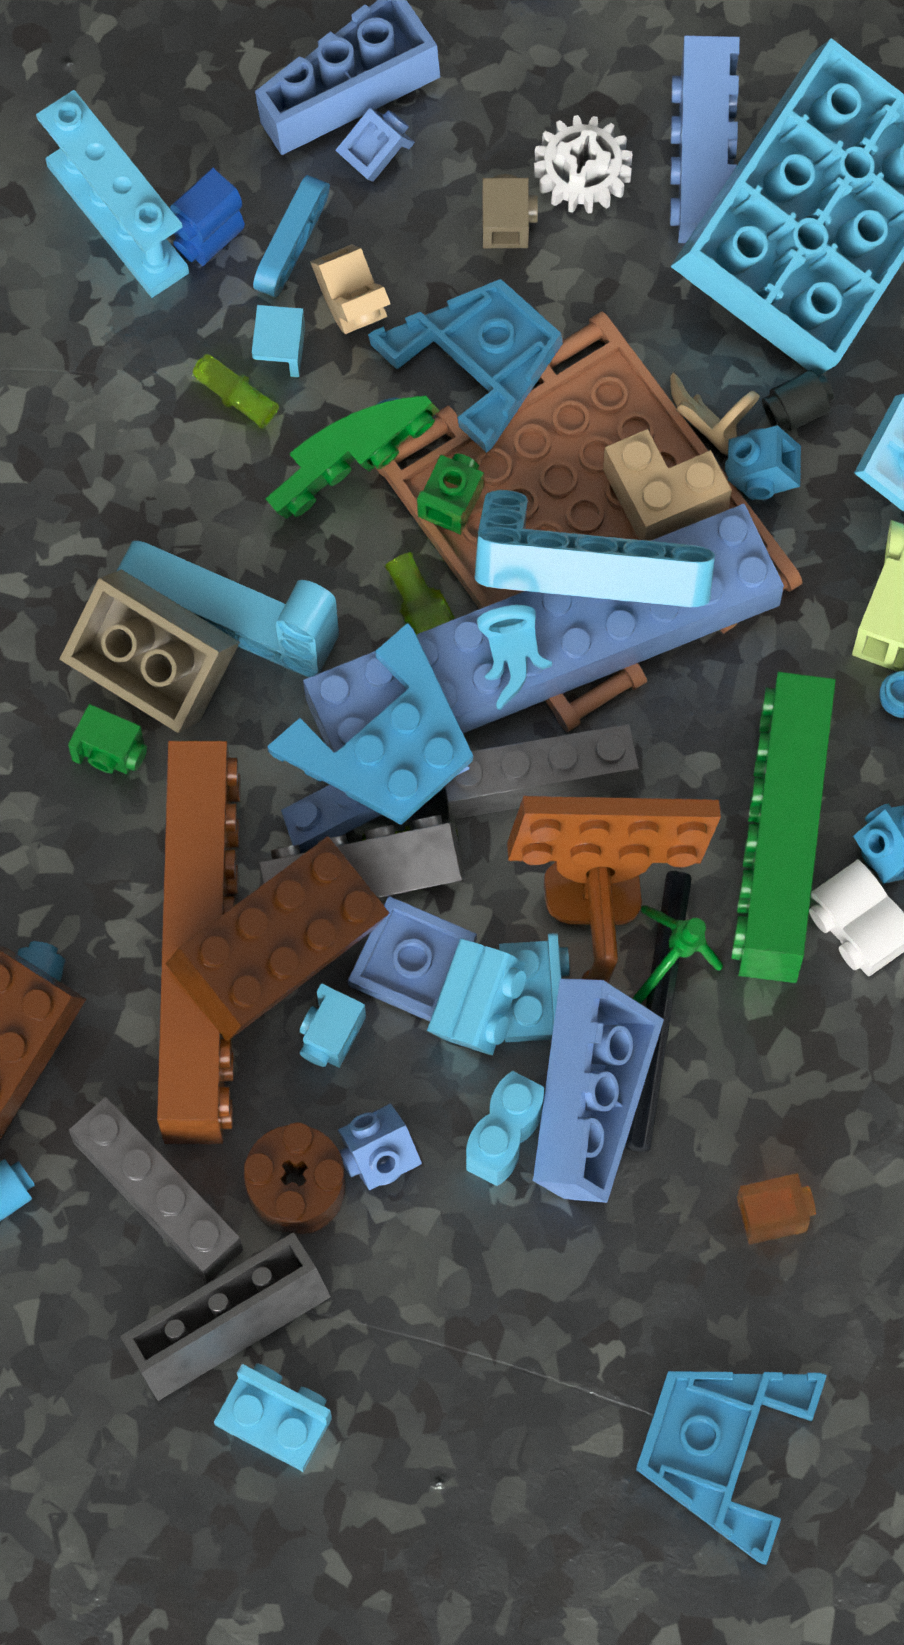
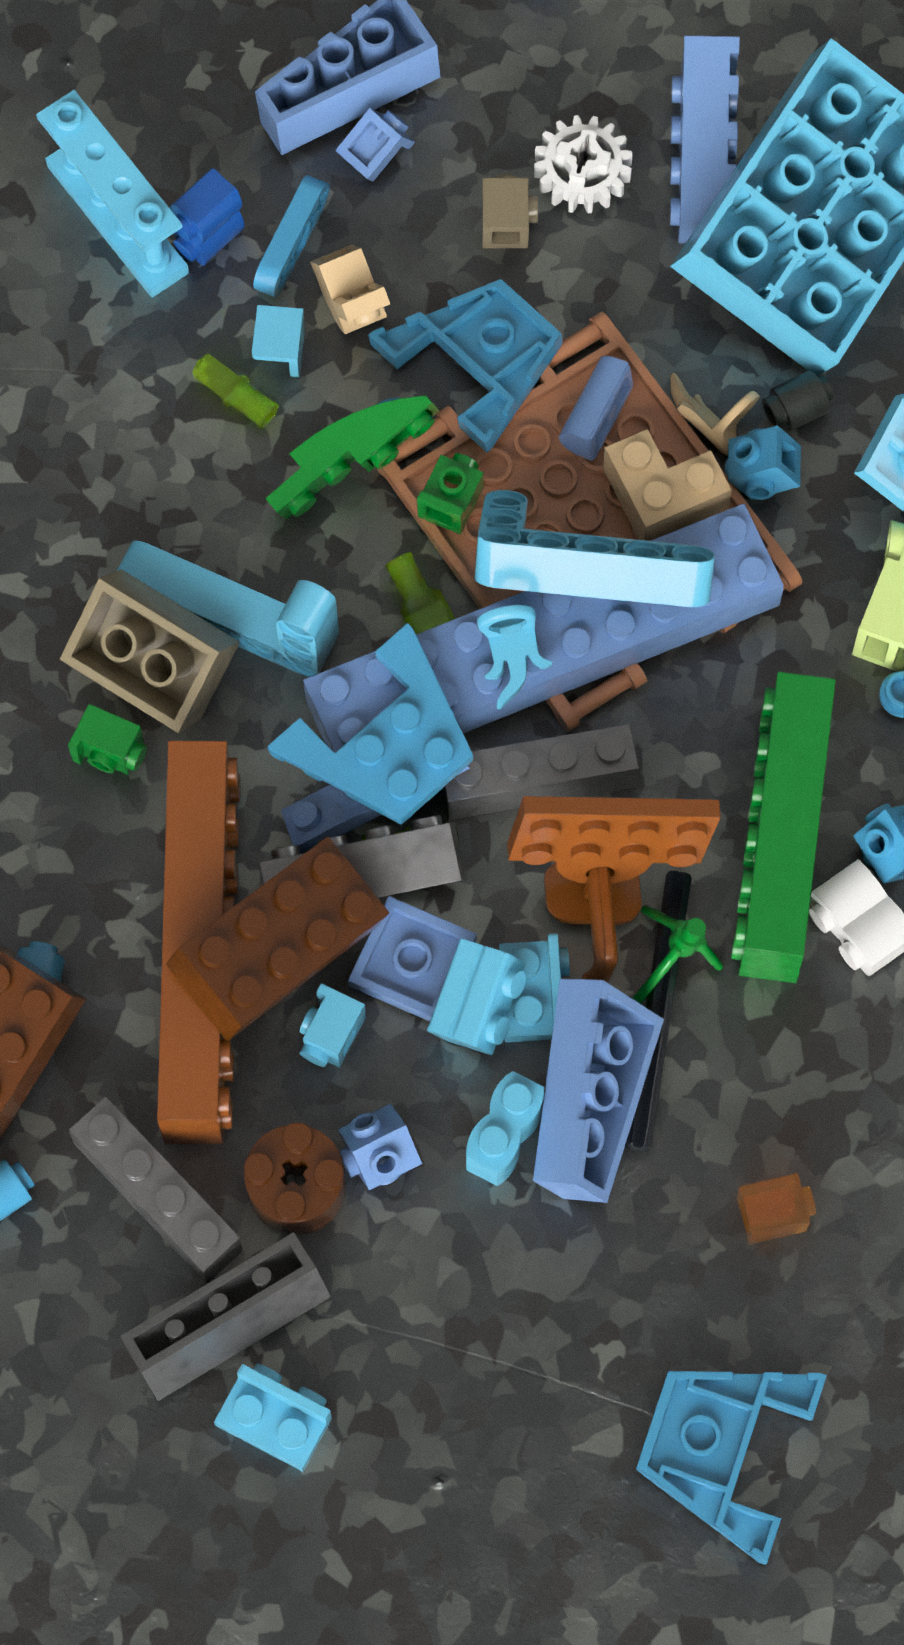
none -> medium blue brick [558,356,633,461]

